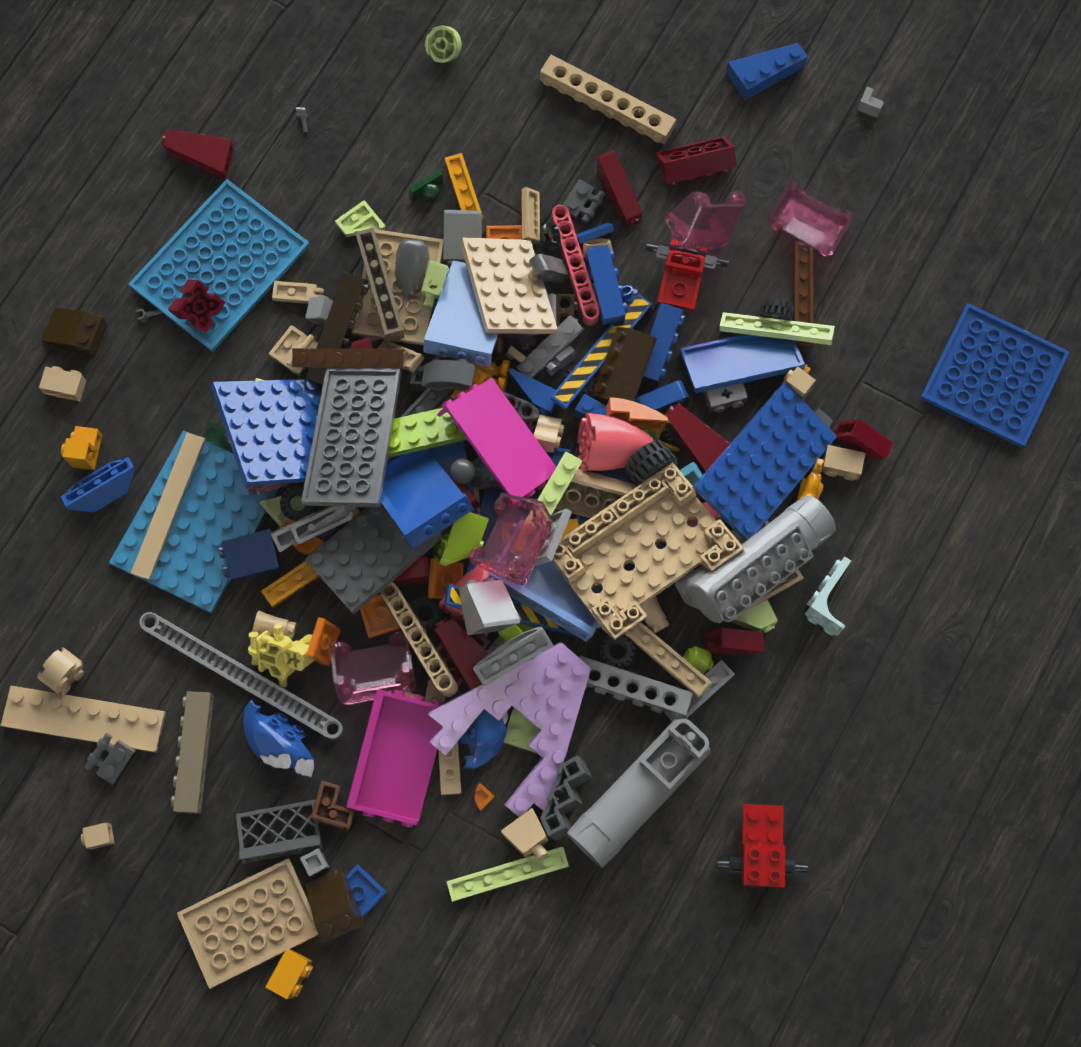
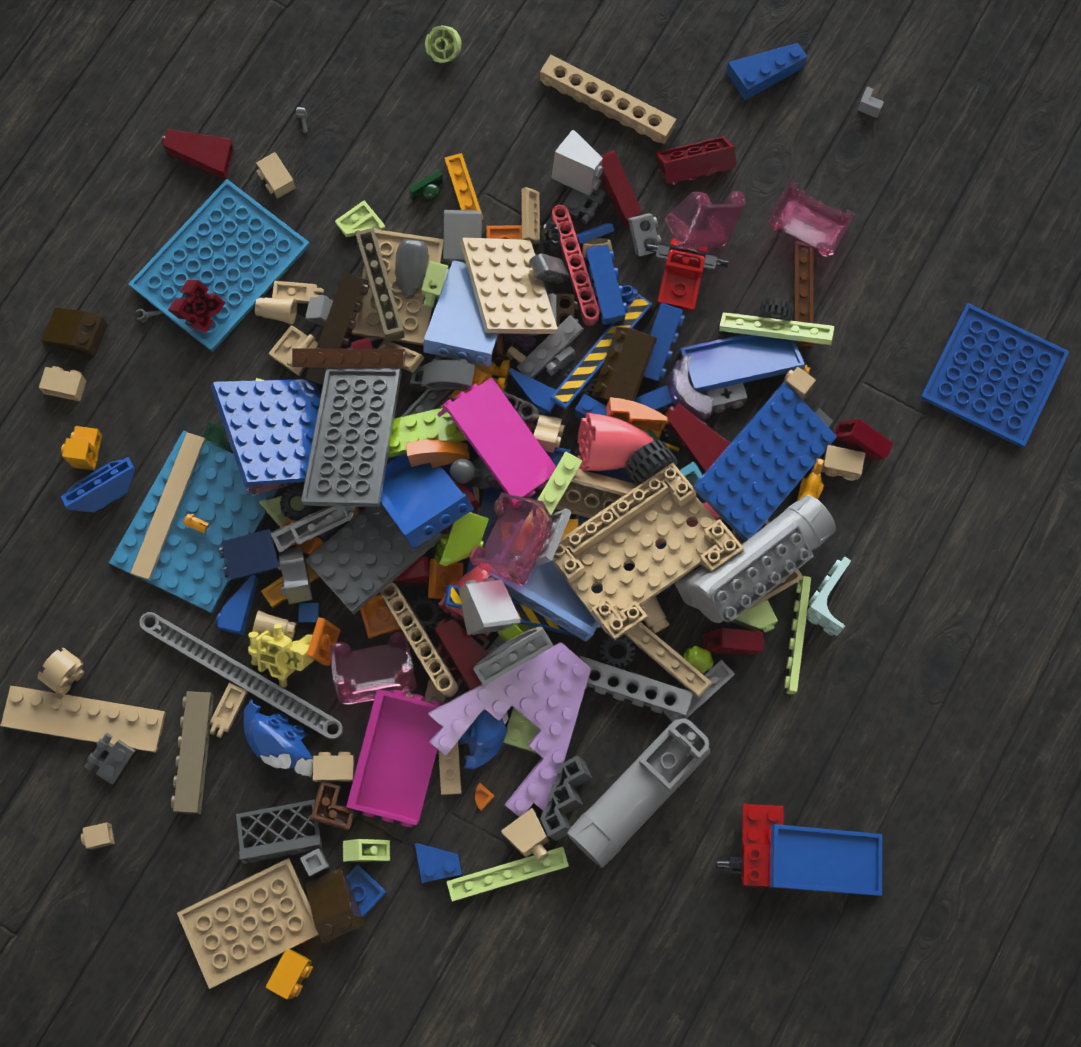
none -> light orange pin [183,514,210,534]
none -> tan hinge [209,683,248,738]
none -> blue slope [216,575,258,635]
none -> tan plant [255,297,297,324]
none -> tan brick [256,152,296,199]
none -> dark grey brick [277,546,312,604]
none -> blue tile [299,603,319,623]
none -> tan brick [313,752,355,782]
none -> yellowish green slope [343,839,390,862]
none -> orange slope [406,440,470,468]
none -> blue wing [415,843,462,883]
none -> light grey slope [551,130,603,196]
none -> light grey brick [628,213,662,256]
none -> clear purple arch [667,355,714,422]
none -> blue tile [769,824,882,896]
none -> yellowish green plate [784,576,811,695]

